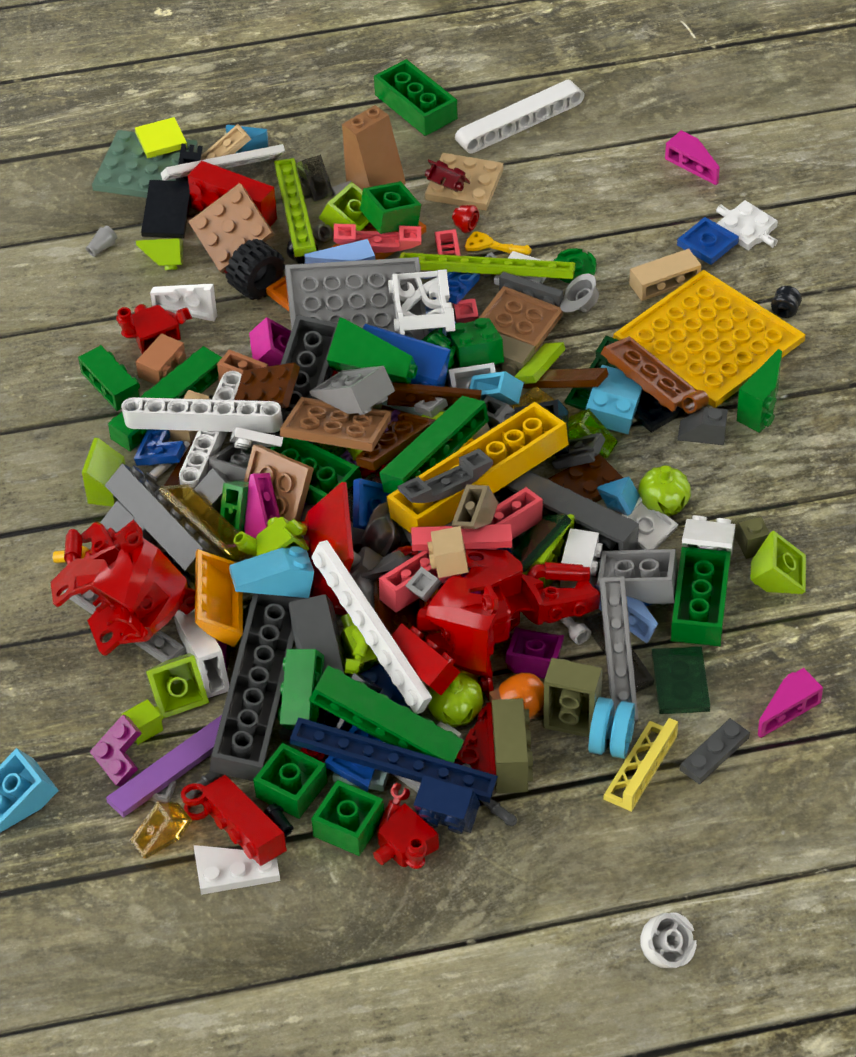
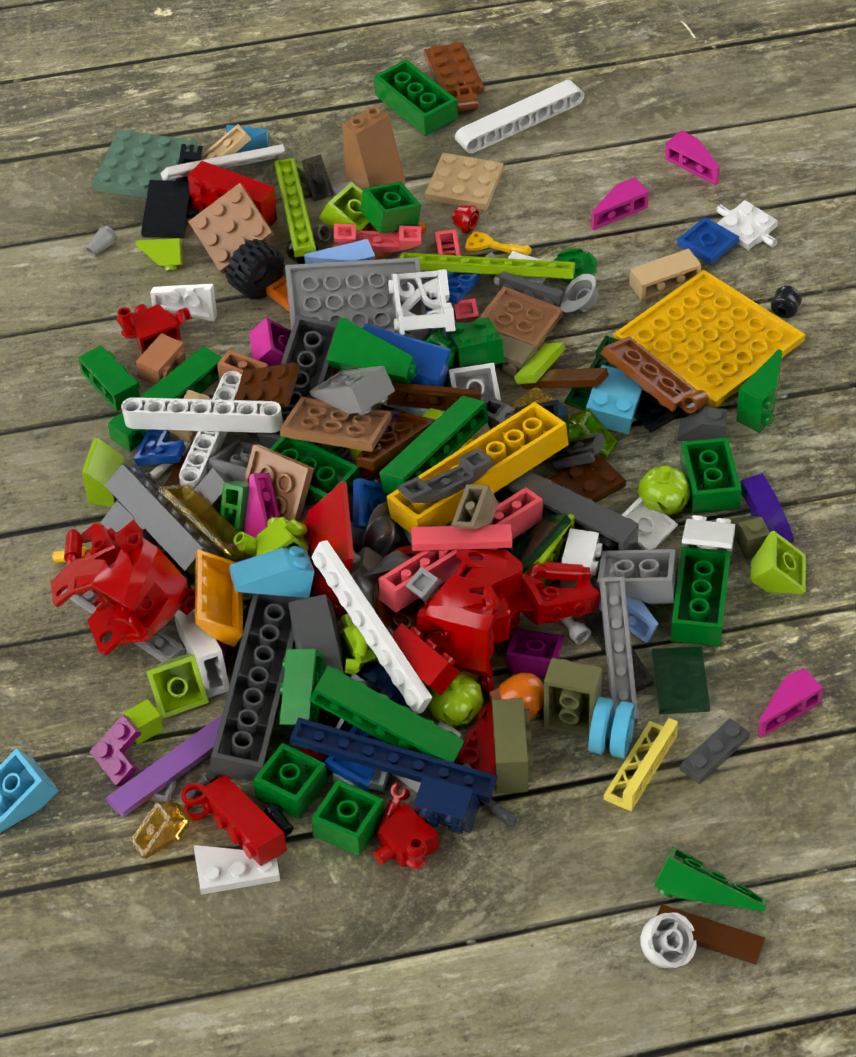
neon yellow tile [135,117,187,159] -> none
white wing [229,427,283,450] -> none
light grey tile [414,397,448,418] -> none
dark red hinge [425,159,470,192] -> none
tan brick [427,526,468,578] -> none
medium azure slope [469,371,524,405] -> none
dark azure slope [597,476,640,516] -> none
none -> dark orange hinge [424,42,484,112]
none -> dark pink slope [591,177,649,231]
none -> green wedge [654,846,768,911]
none -> reddish brown tile [657,904,765,965]
none -> green brick [680,437,741,514]
none -> dark purple slope [741,473,794,543]

